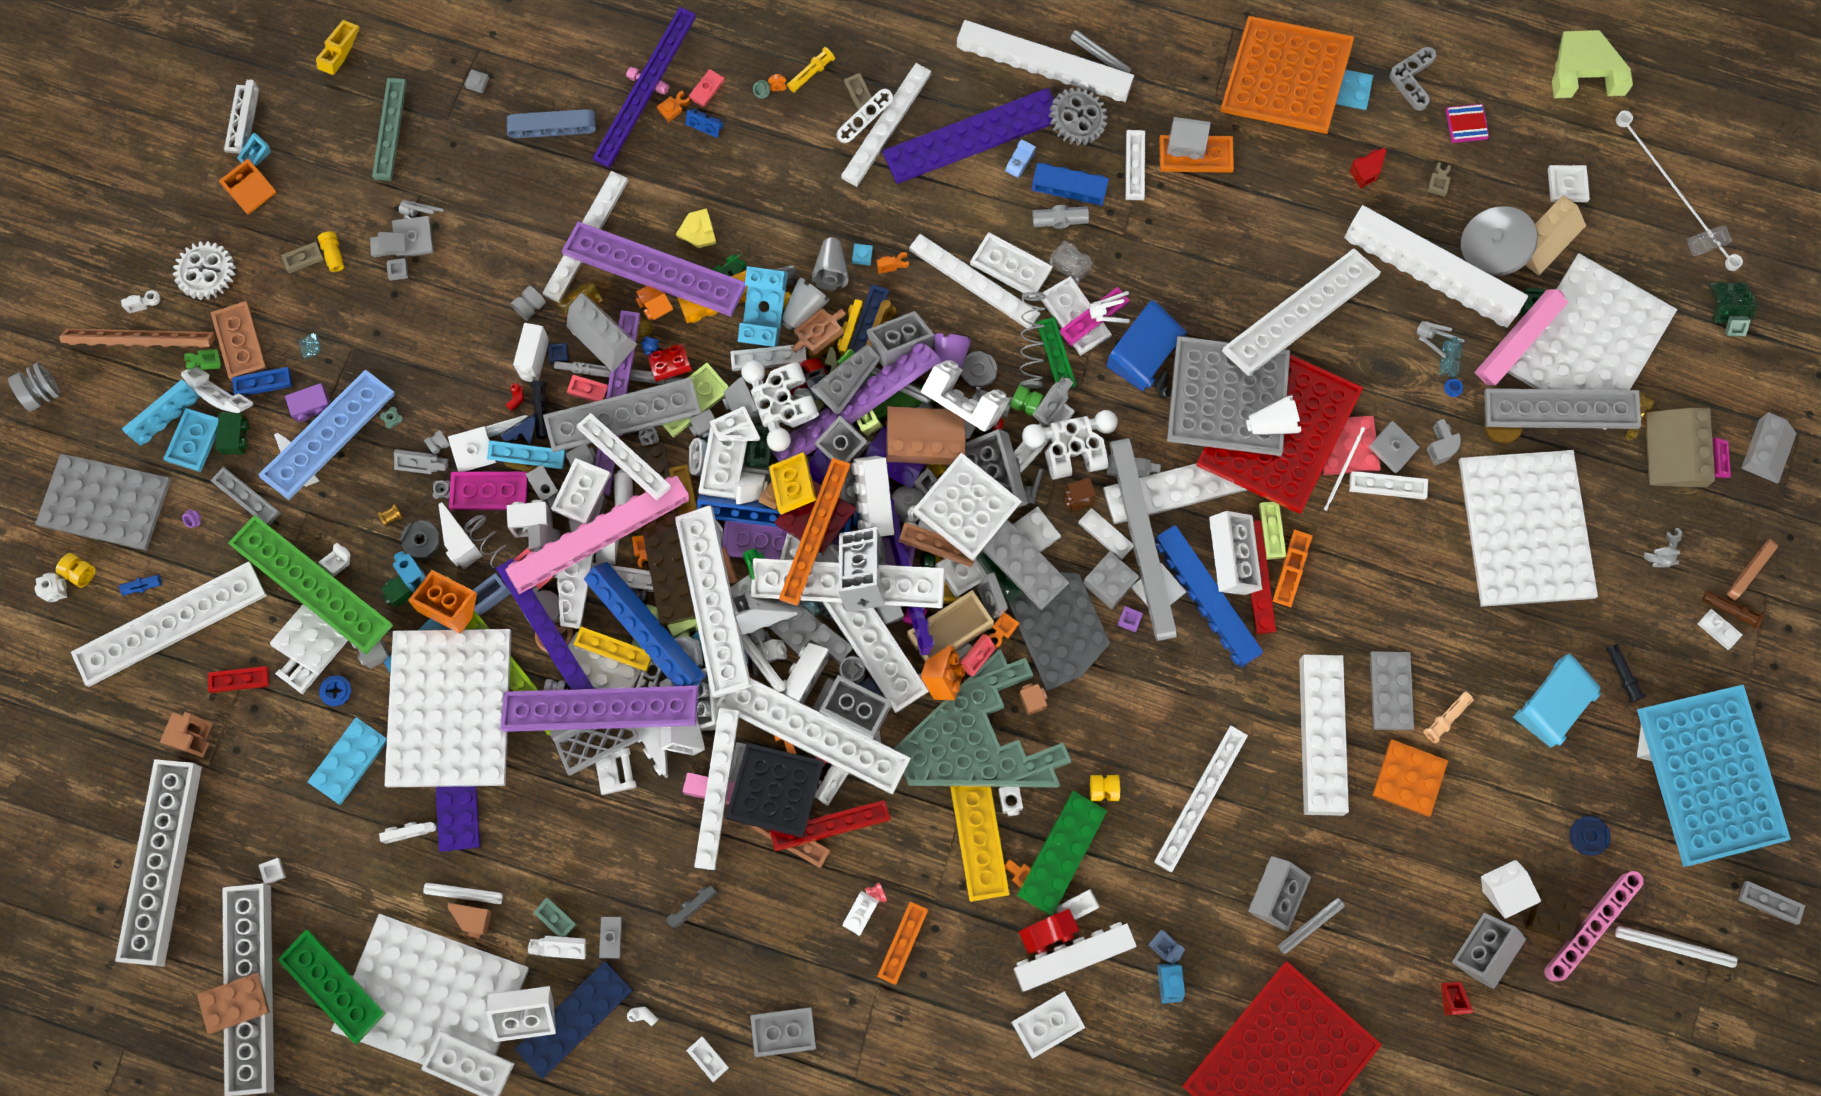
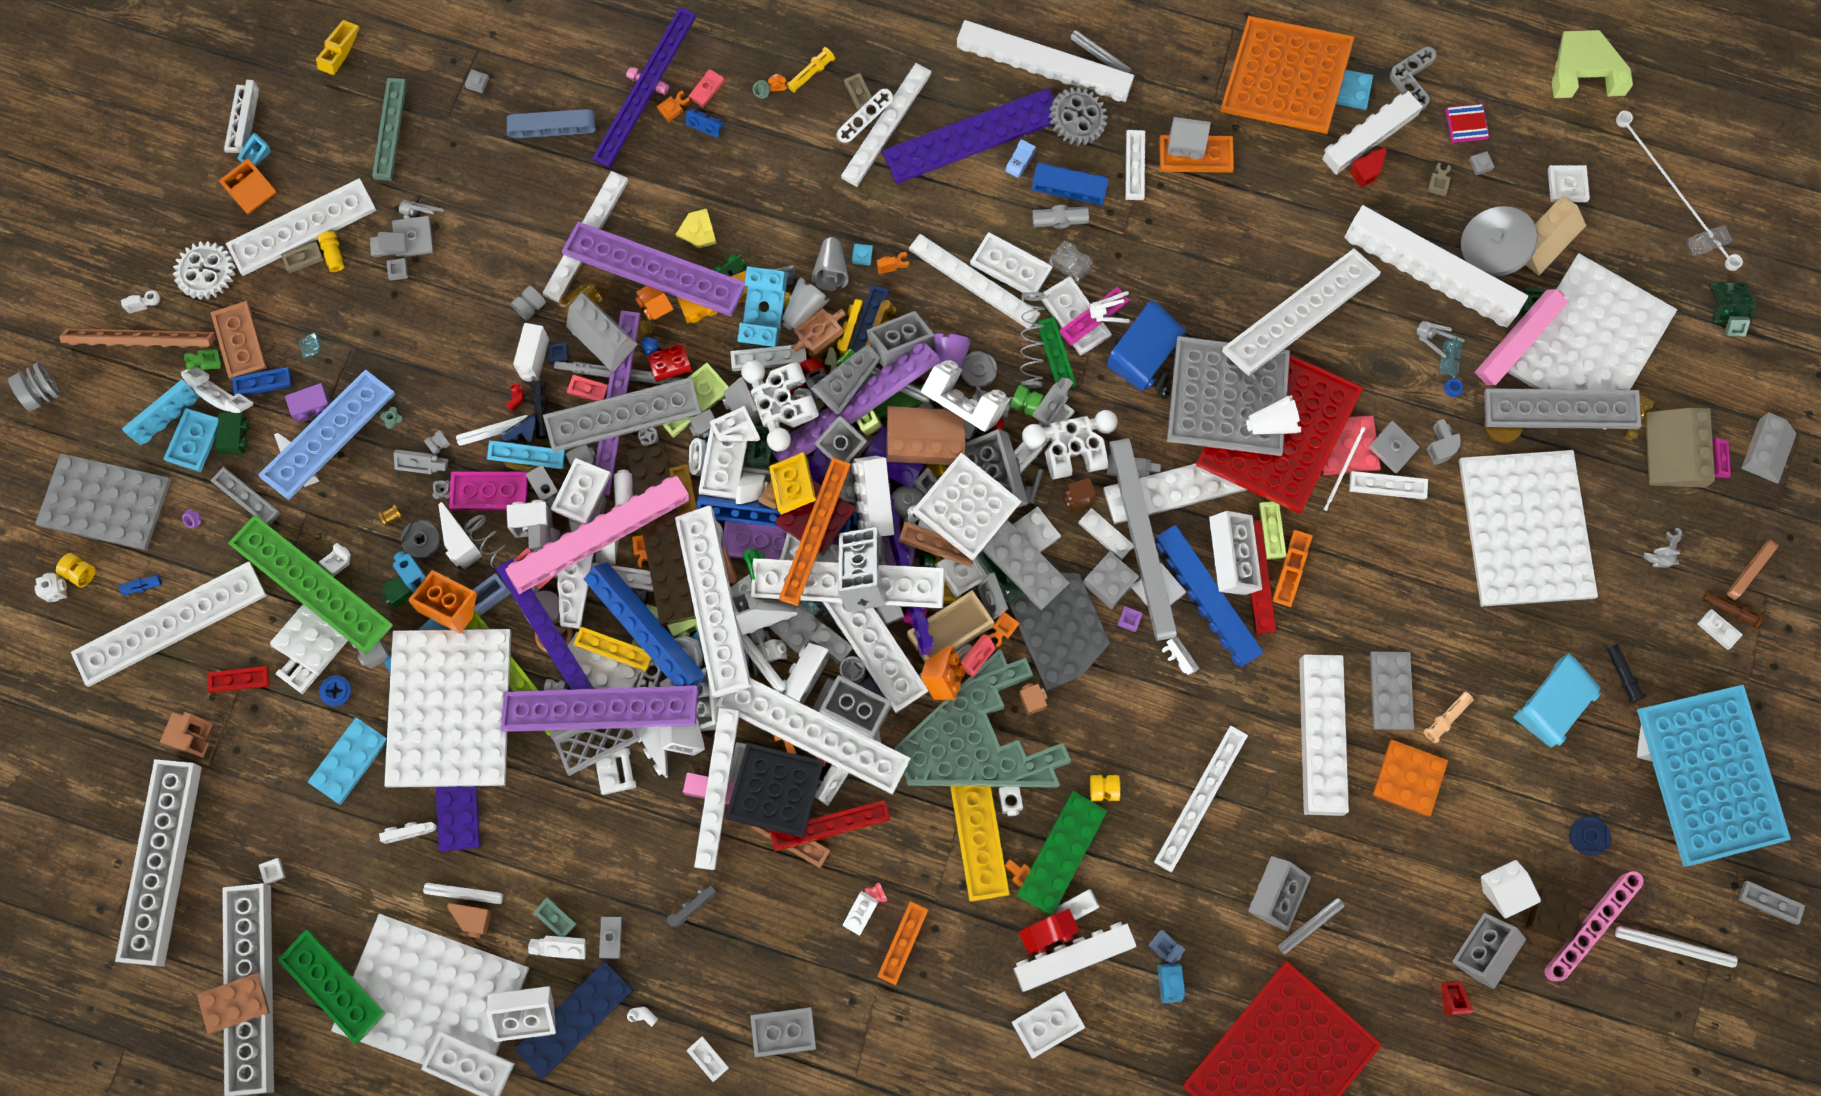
white plate [448,426,496,472] -> none
white plate [577,413,671,500] -> none
none -> white plate [226,178,377,276]
none -> white plate [1162,637,1200,675]
none -> white brick [1322,91,1423,175]
none -> light grey plate [1469,151,1494,175]

